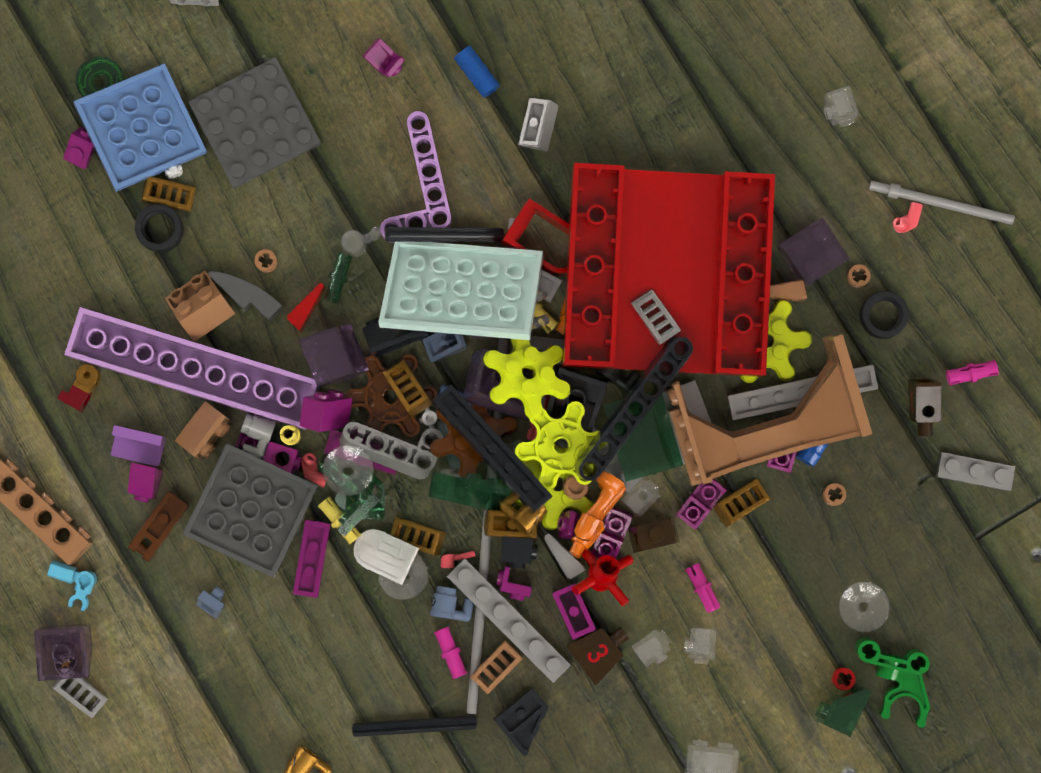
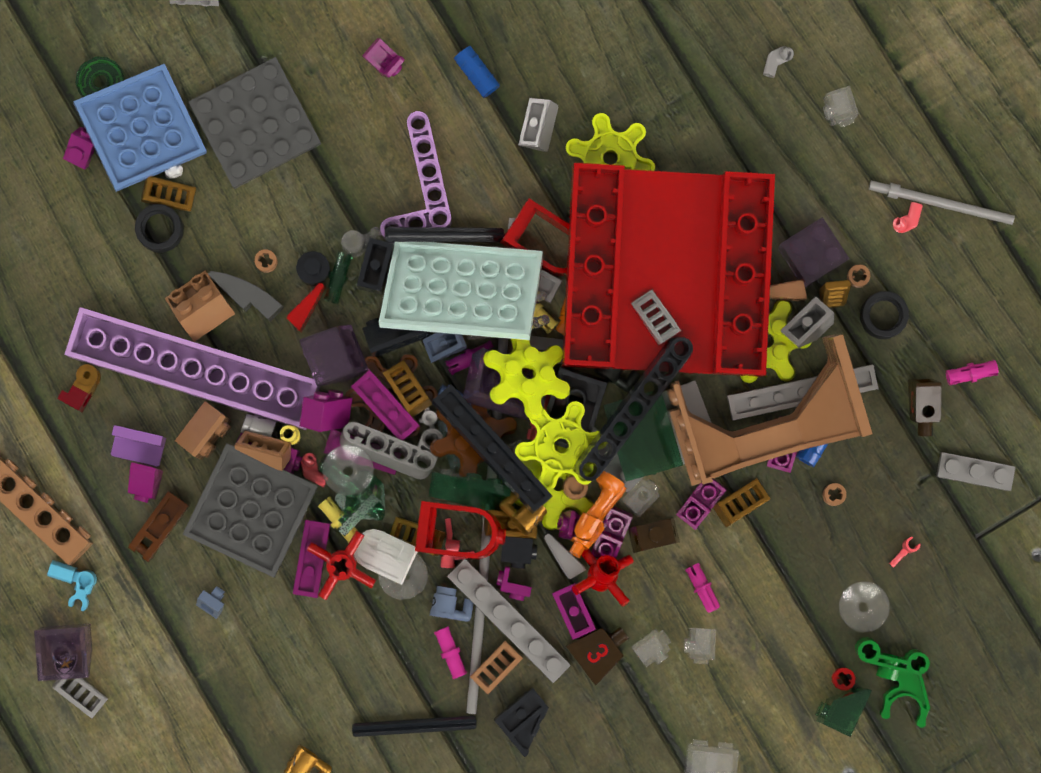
none -> medium nougat slope [235,431,291,471]
none -> black piece [296,251,331,286]
none -> red bar [307,530,376,600]
none -> magenta plate [351,370,420,441]
none -> black brick [357,237,394,295]
none -> red window [415,501,506,559]
none -> magenta pin [445,340,495,375]
none -> coral hand [445,518,460,552]
none -> neon yellow plate [566,113,655,171]
none -> light grey arm [763,46,794,78]
none -> light grey slope [781,297,834,348]
none -> pearl gold slope [819,280,851,308]
none -> coral hand [889,537,920,568]

